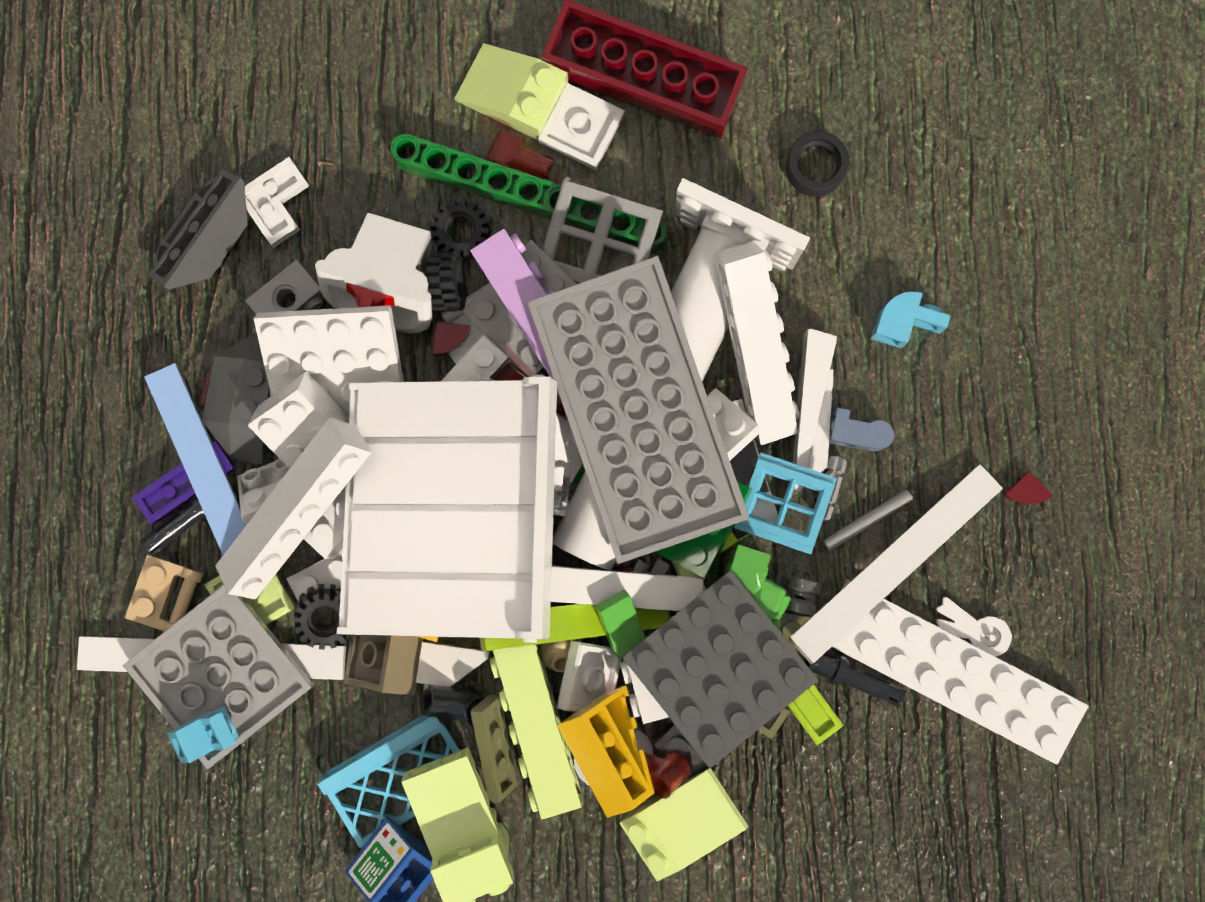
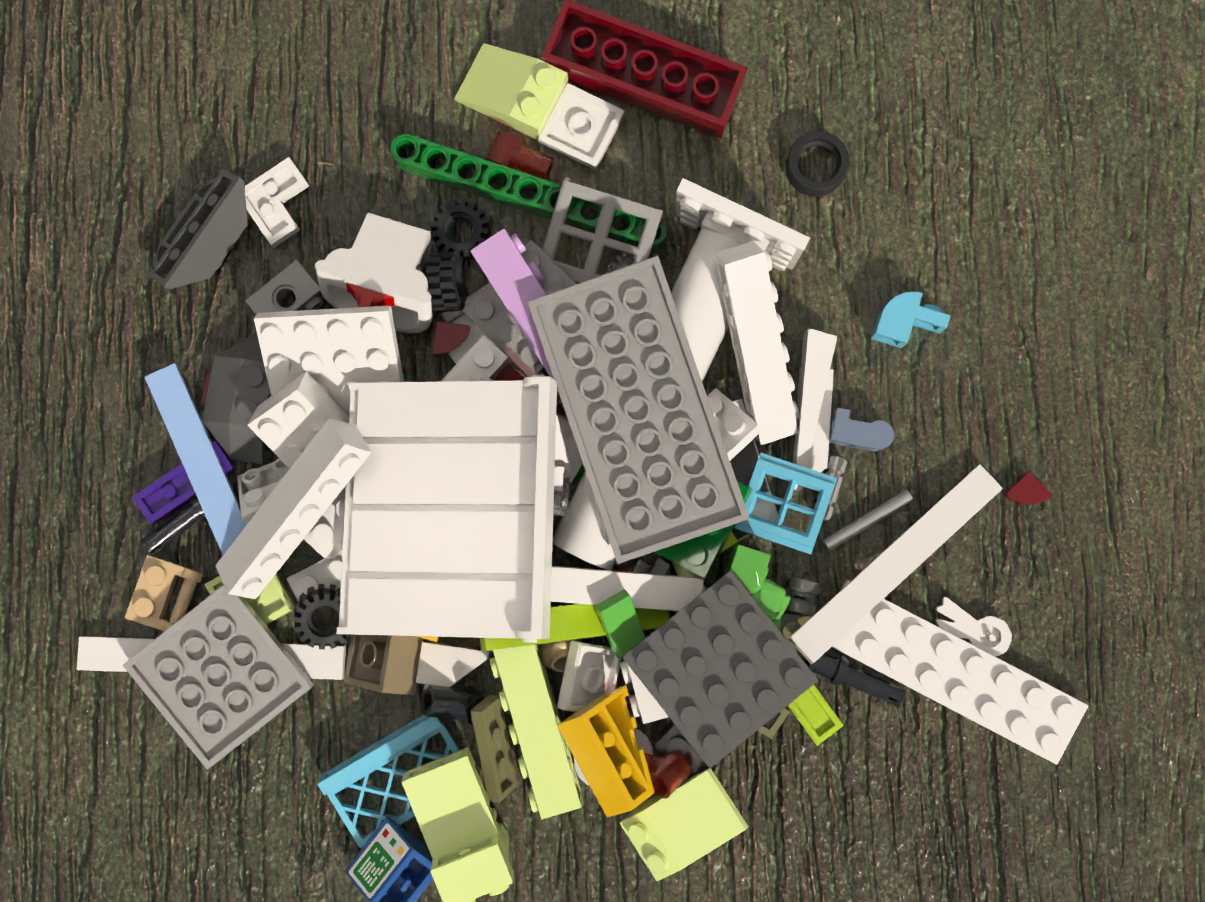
medium azure brick [166,706,239,763] -> none

